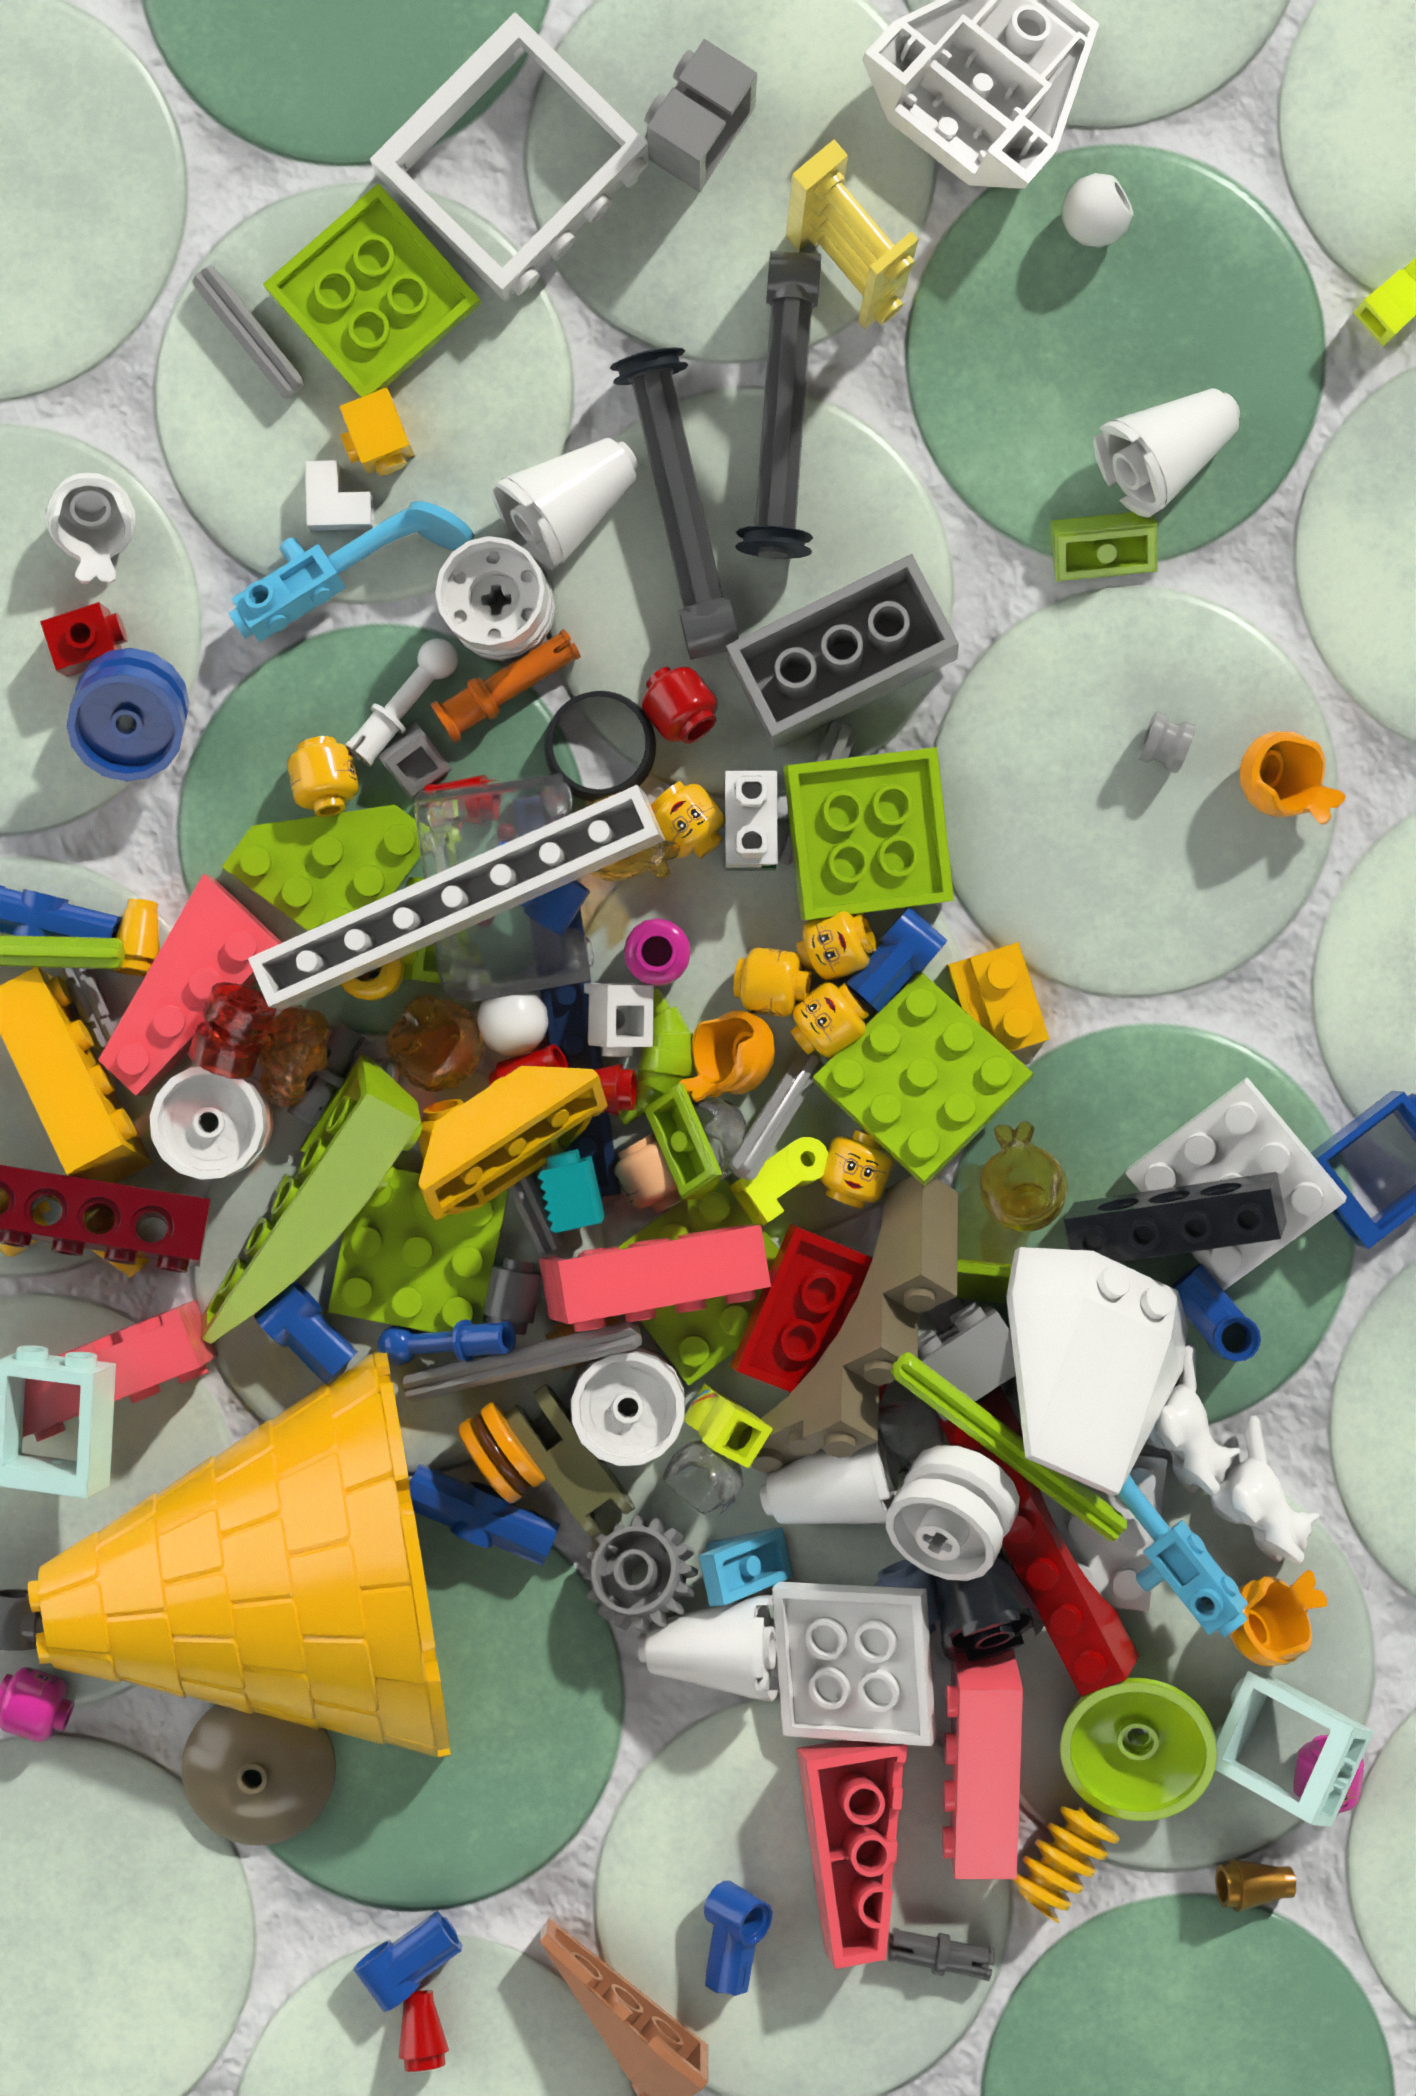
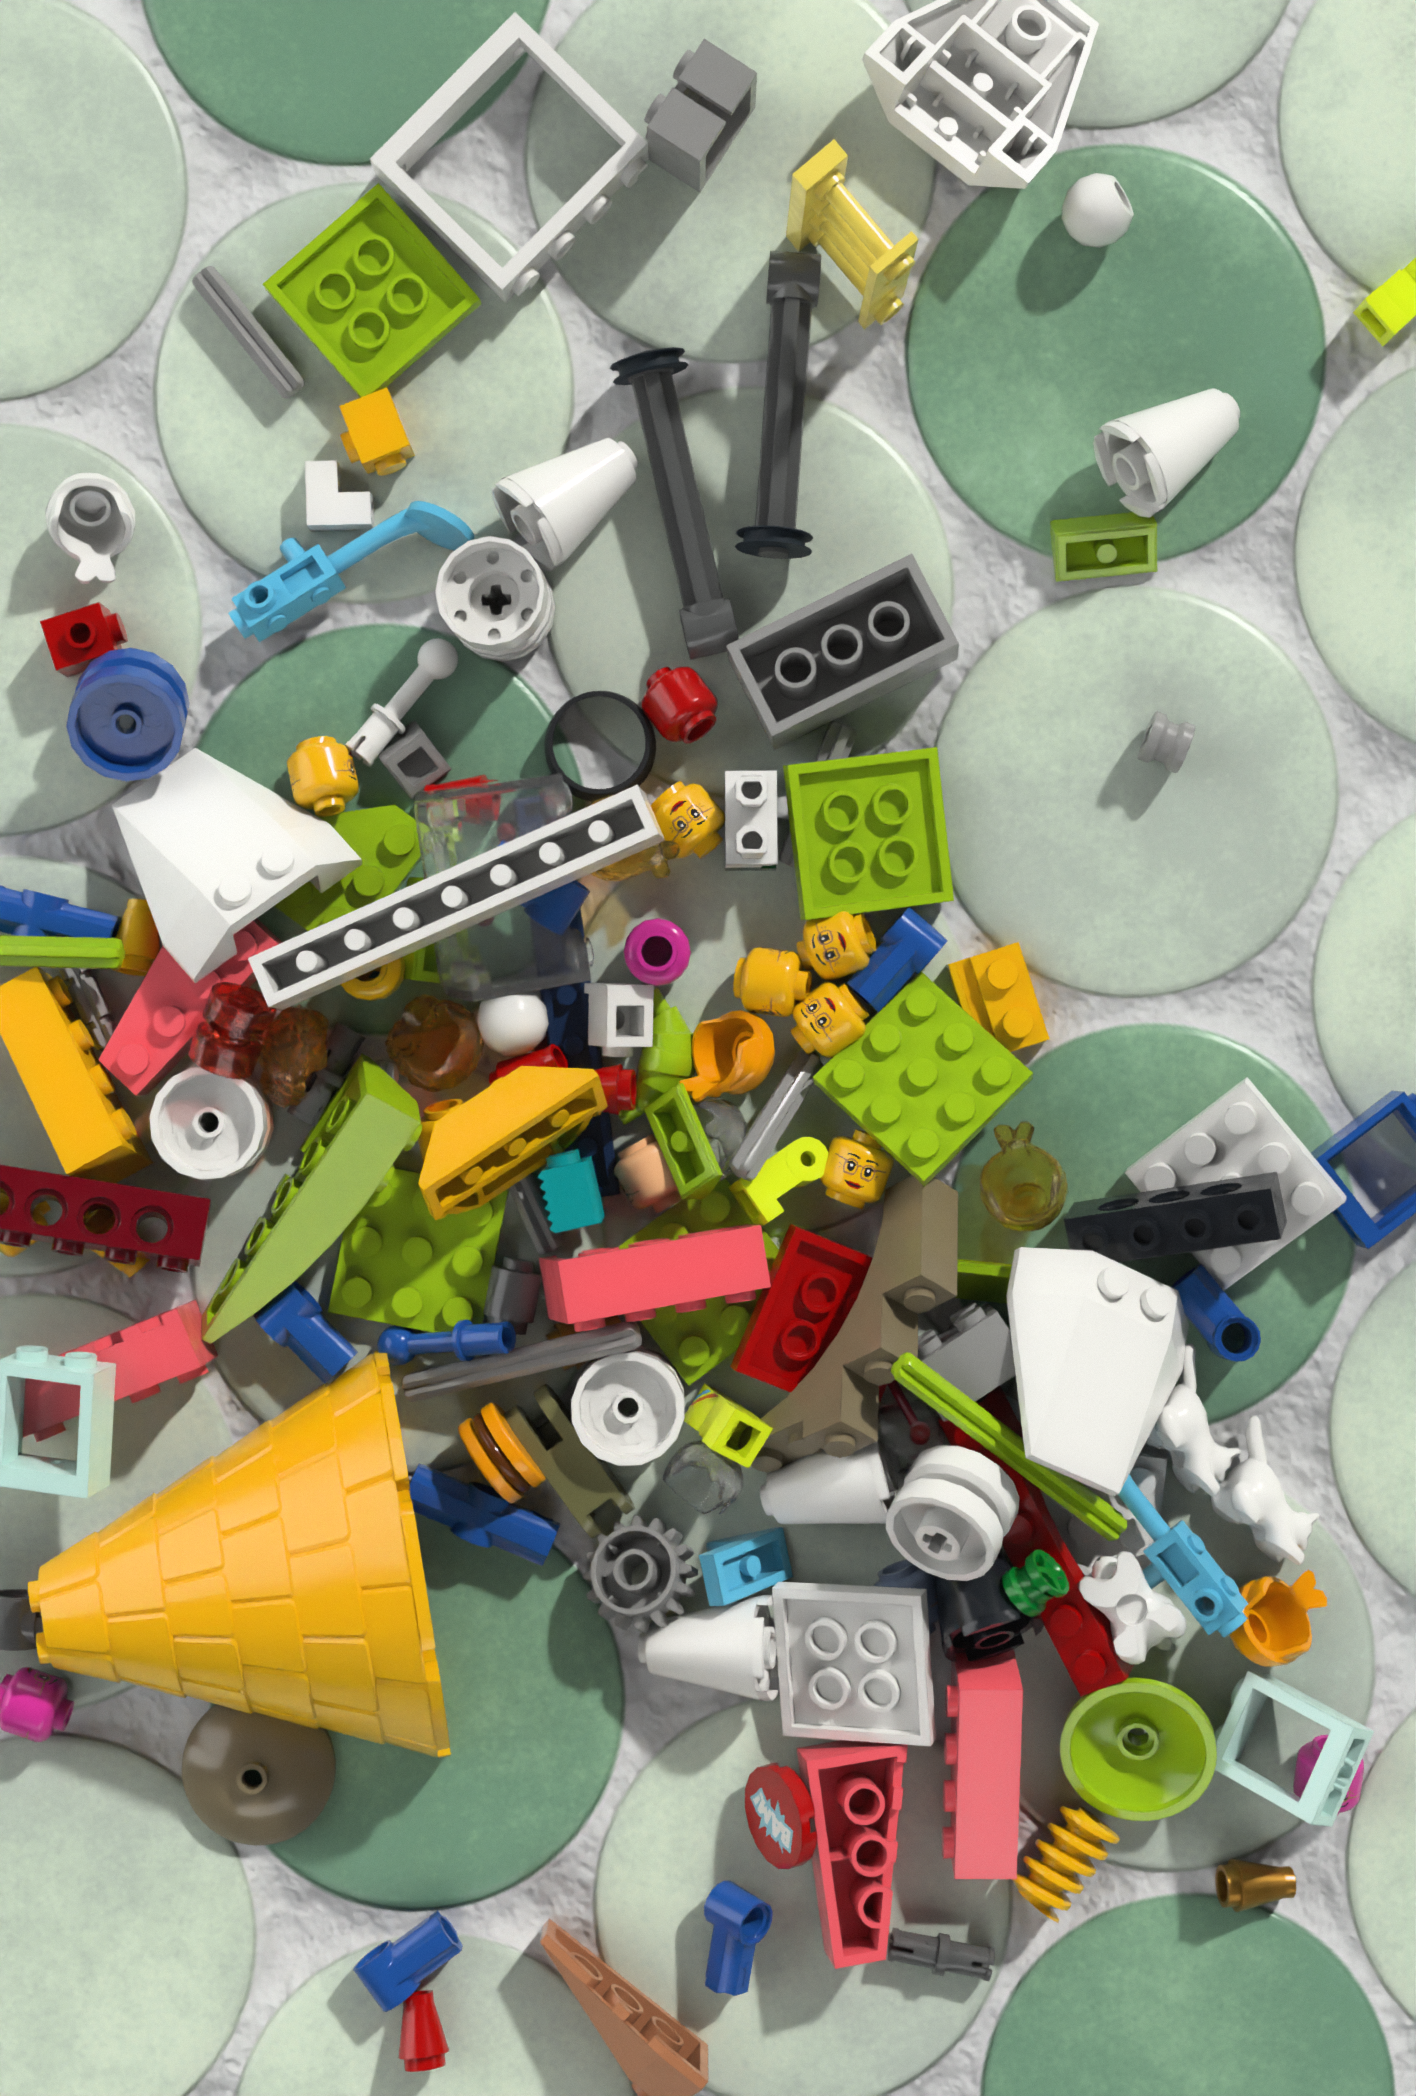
orange pin [430,629,581,744] -> none
light orange hat [1240,731,1346,825] -> none
none -> white wedge [112,748,362,983]
none -> tile [745,1763,817,1869]
none -> dark red hinge [887,1380,931,1445]
none -> green wheel [1002,1550,1069,1617]
none -> white animal [1078,1551,1186,1665]

